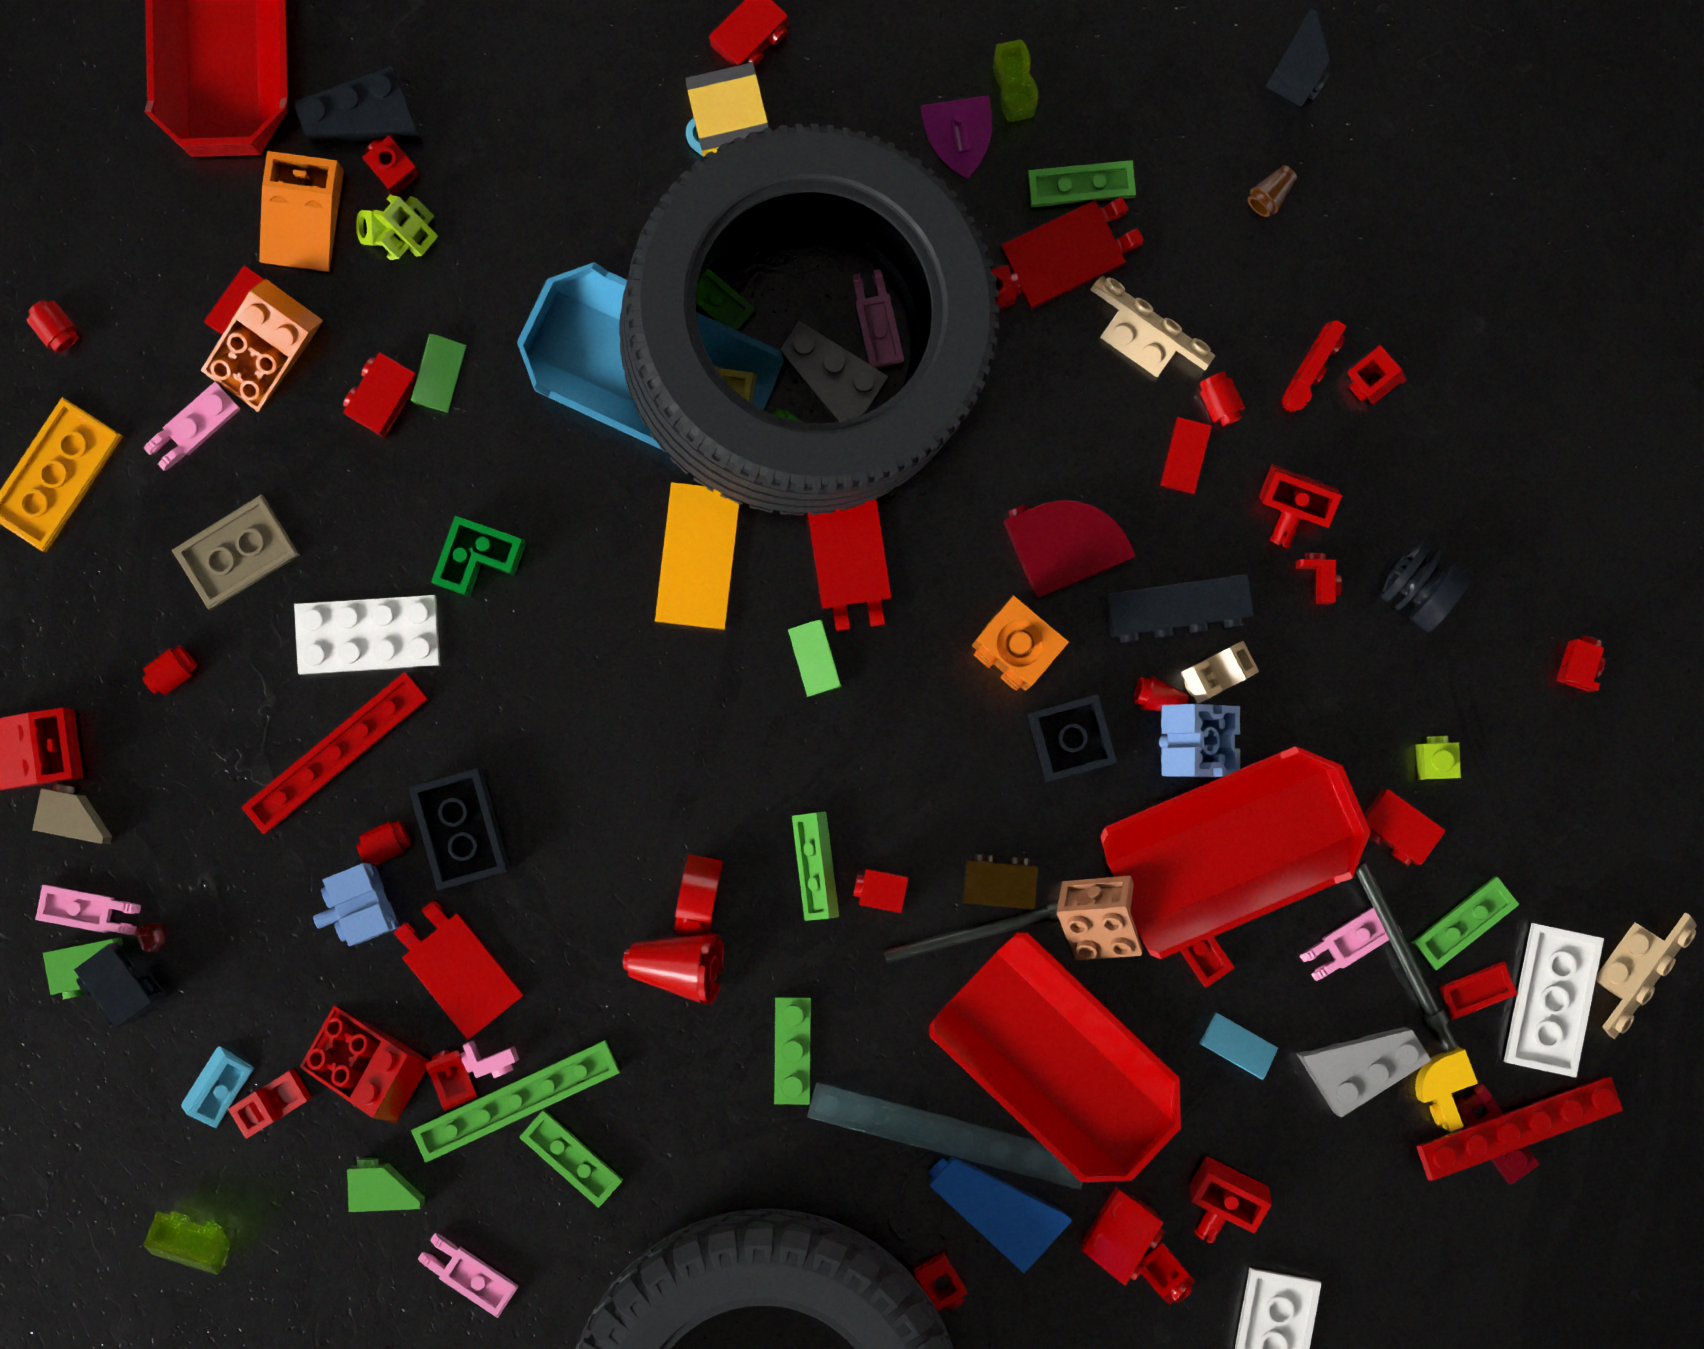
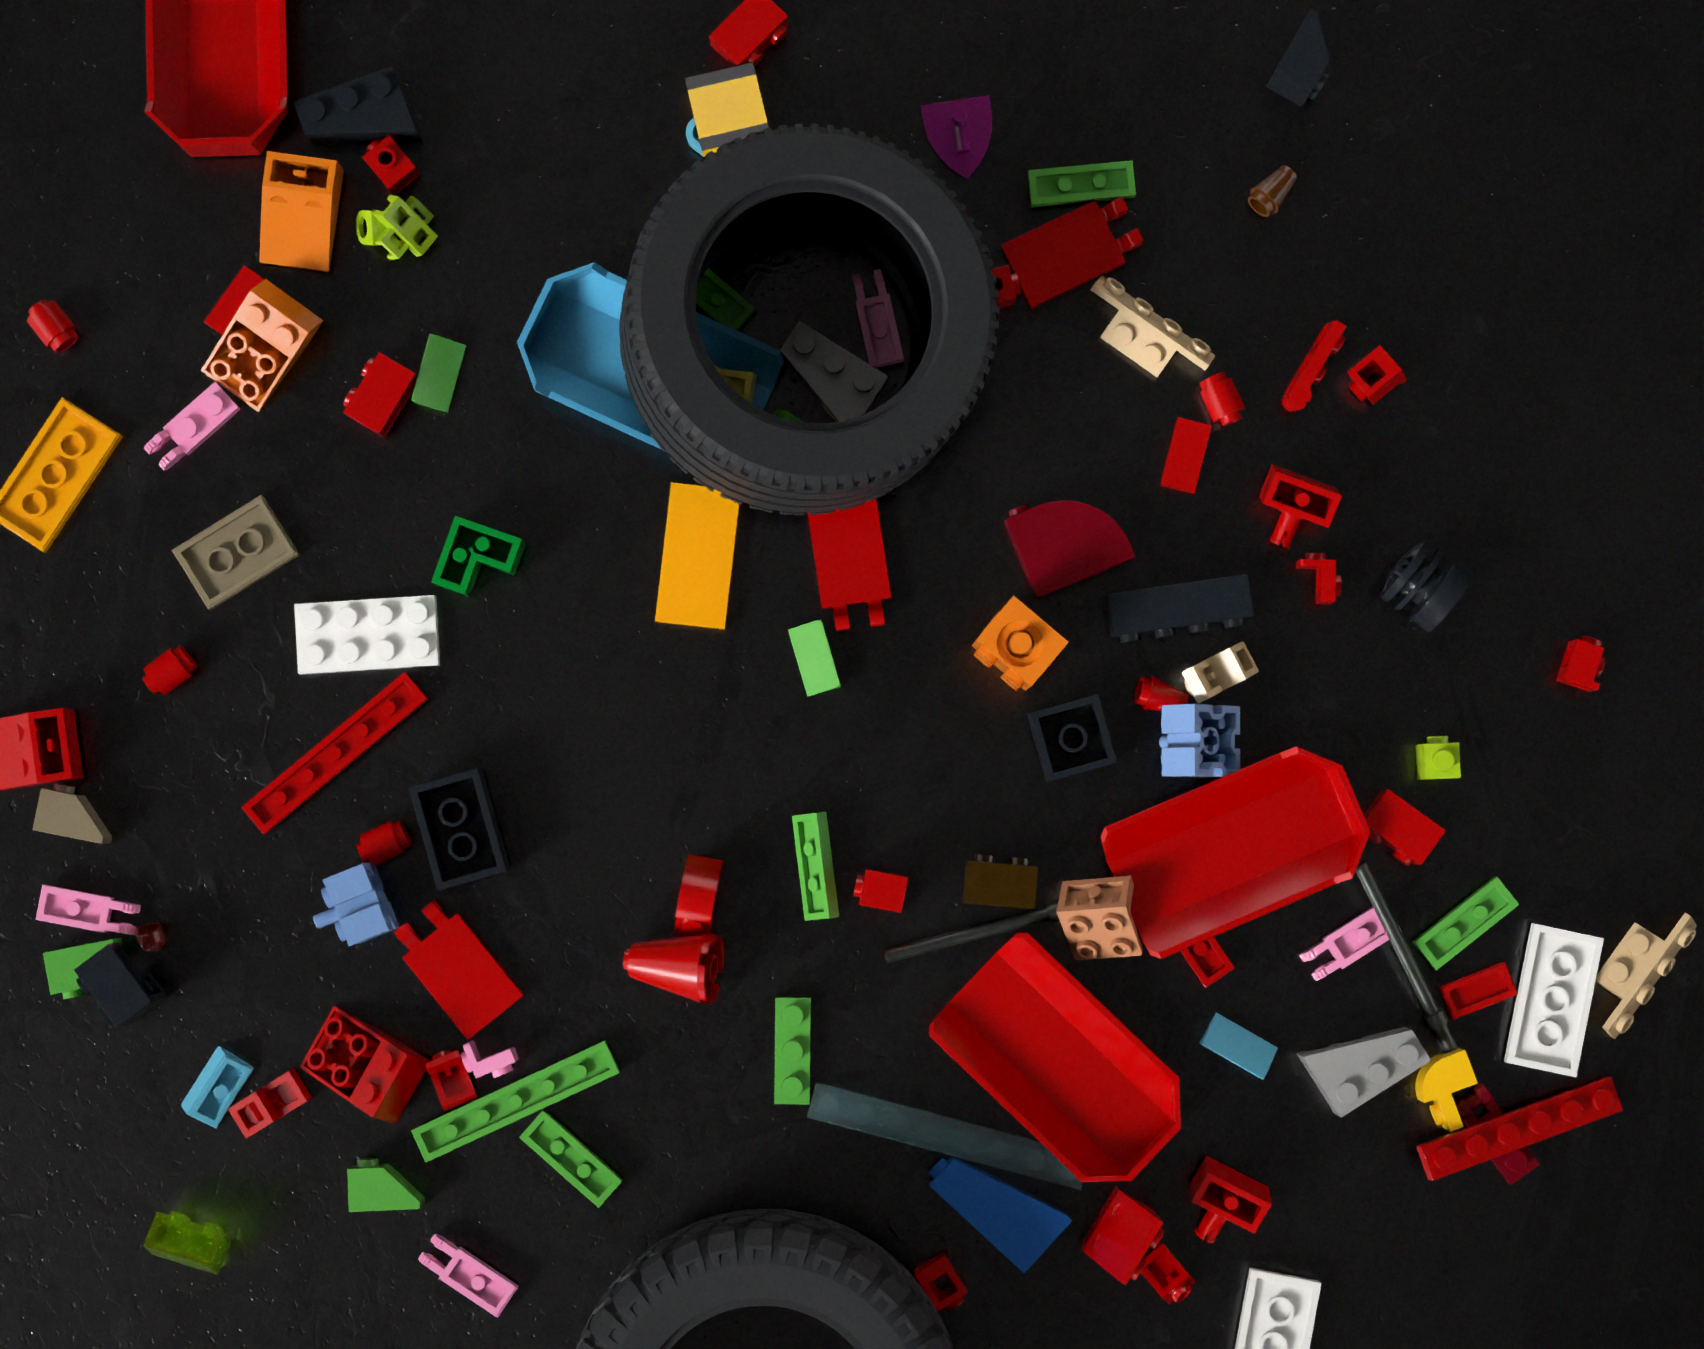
clear neon green brick [993,39,1038,122] -> none

